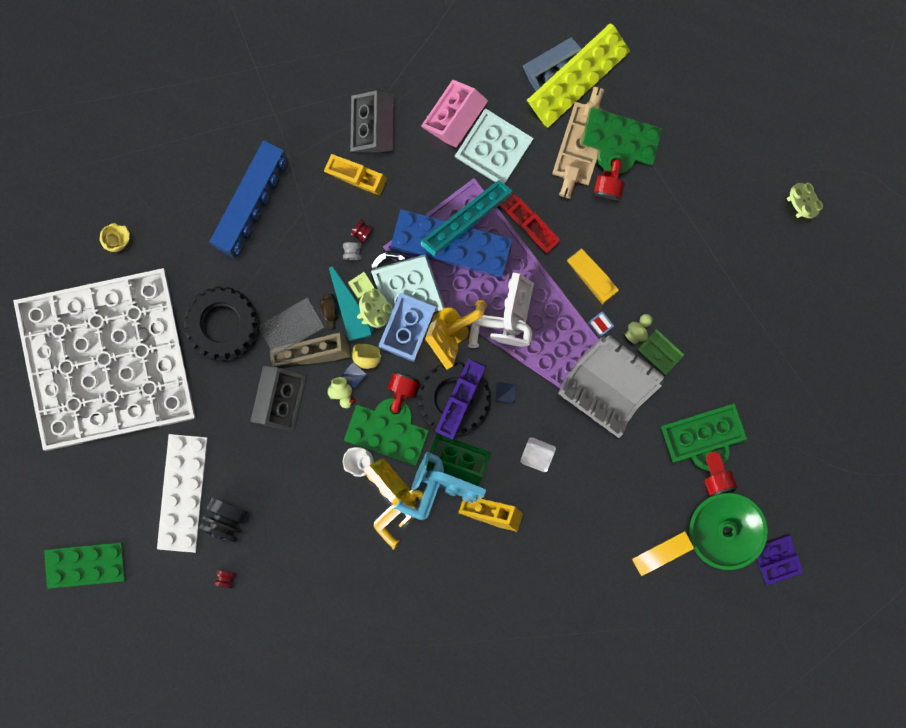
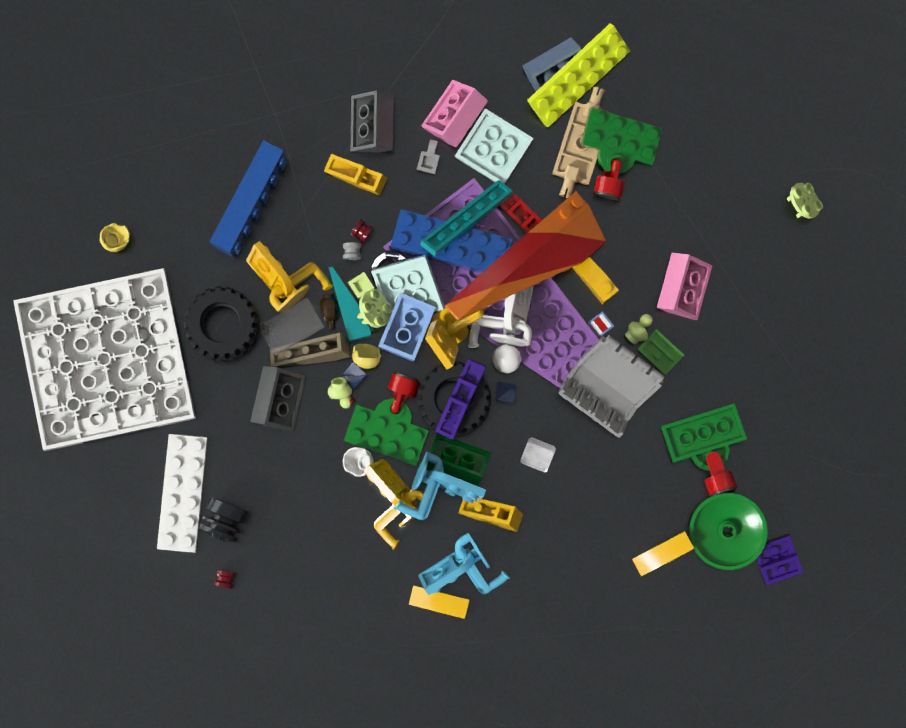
green plate [44,543,125,589] -> none
none -> yellow plate [246,241,334,312]
none -> yellow slope [409,586,469,619]
none -> light grey plate [417,139,440,175]
none -> medium azure plate [418,533,511,596]
none -> wedge [445,191,606,321]
none -> white hair [492,344,522,373]
none -> bright pink slope [657,253,712,320]

